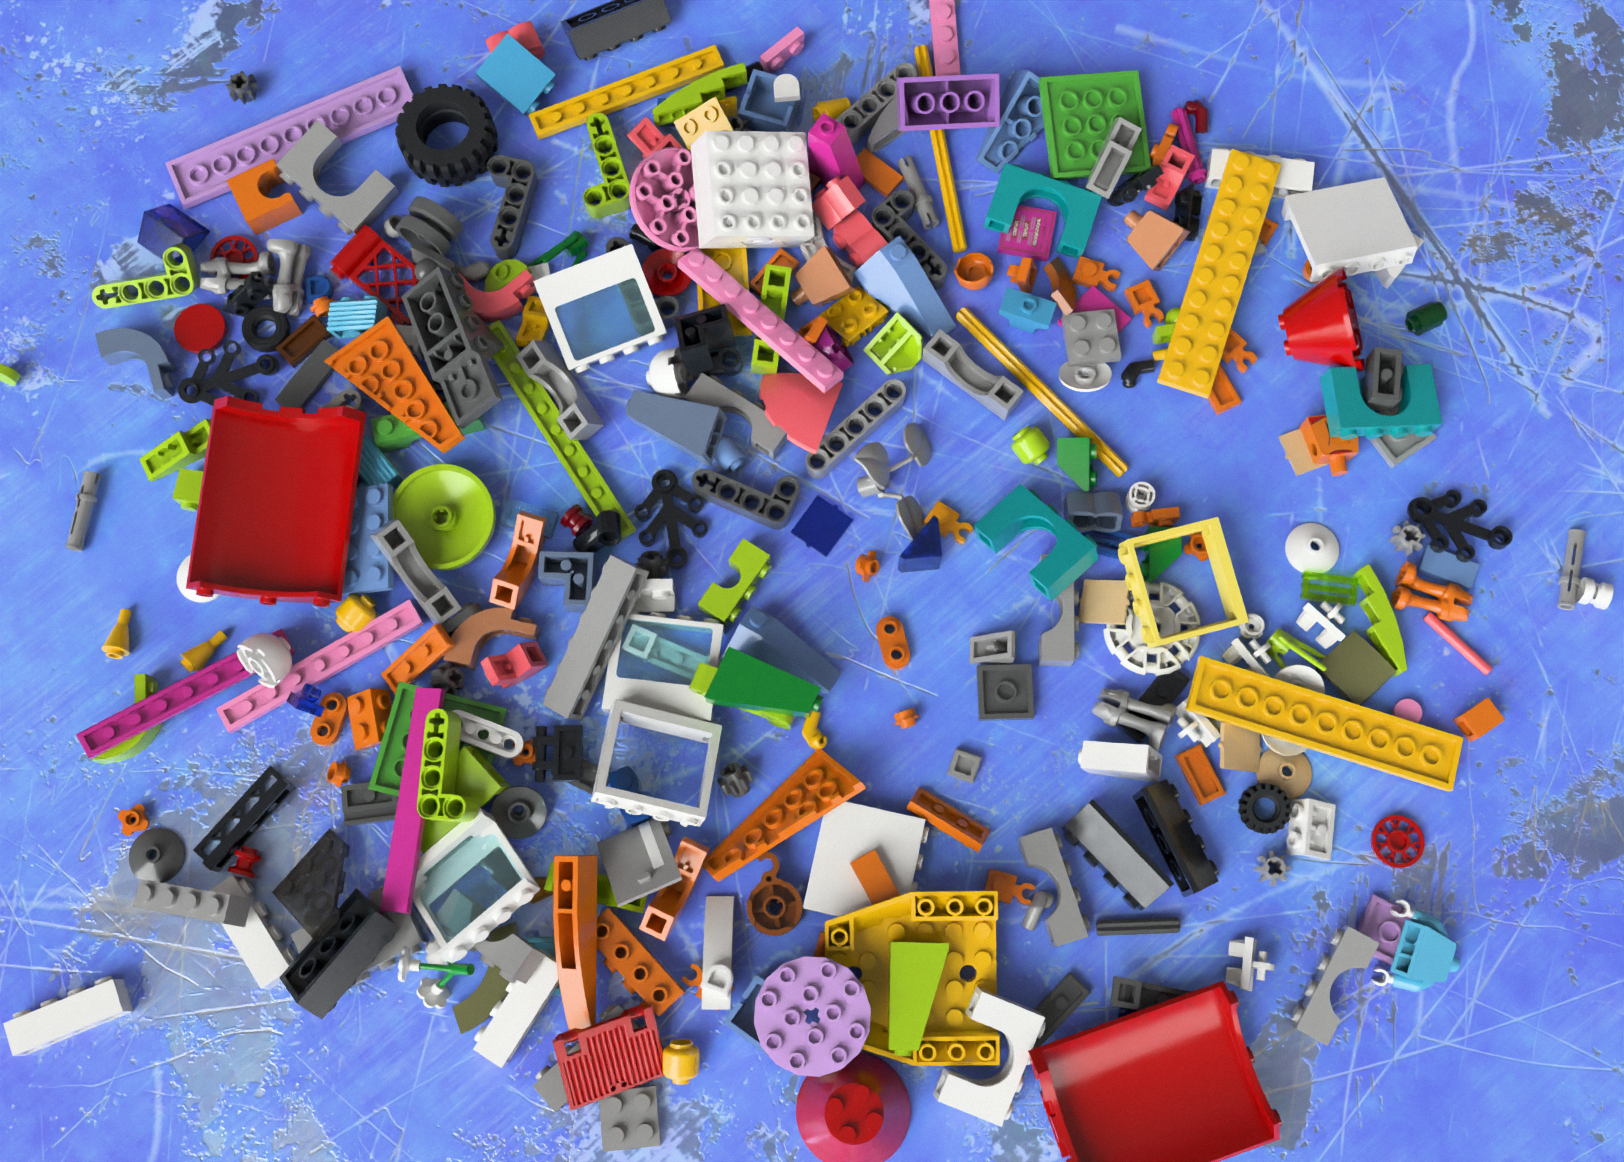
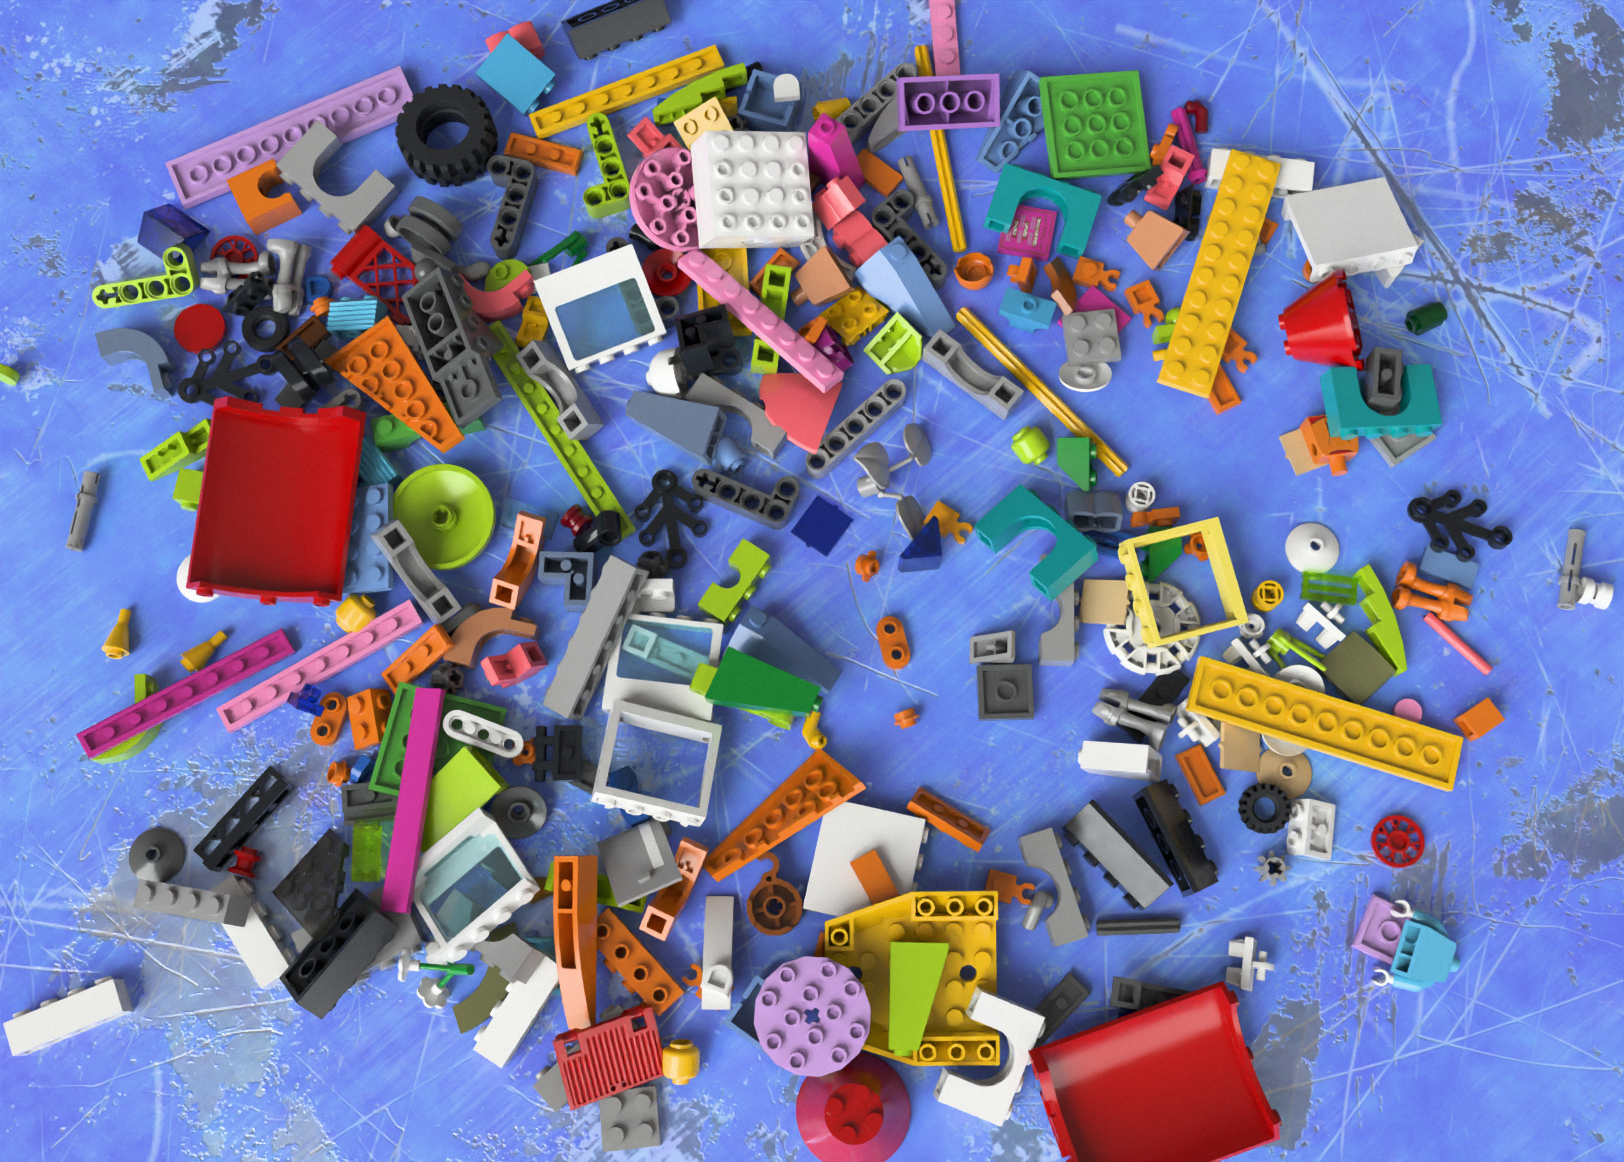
orange plate [118,804,149,836] -> none
dark grey gear [226,71,260,105] -> none
white cylinder [237,633,292,688] -> none
lime beam [417,708,479,822] -> none
dark grey gear [717,763,754,798] -> none
bright pink plate [760,26,804,73] -> none
light grey tile [947,748,982,784] -> none
light grey slope [1085,117,1142,199] -> none
black arm [1121,359,1155,388] -> none
light grey arch [1290,925,1380,1046] -> none
light grey gear [1389,520,1426,556] -> none
none -> black wheel [269,335,336,403]
none -> blue tile [350,755,376,783]
none -> clear neon green hinge [351,819,382,882]
none -> orange tile [503,132,584,177]
none -> yellow wheel [1251,580,1284,613]

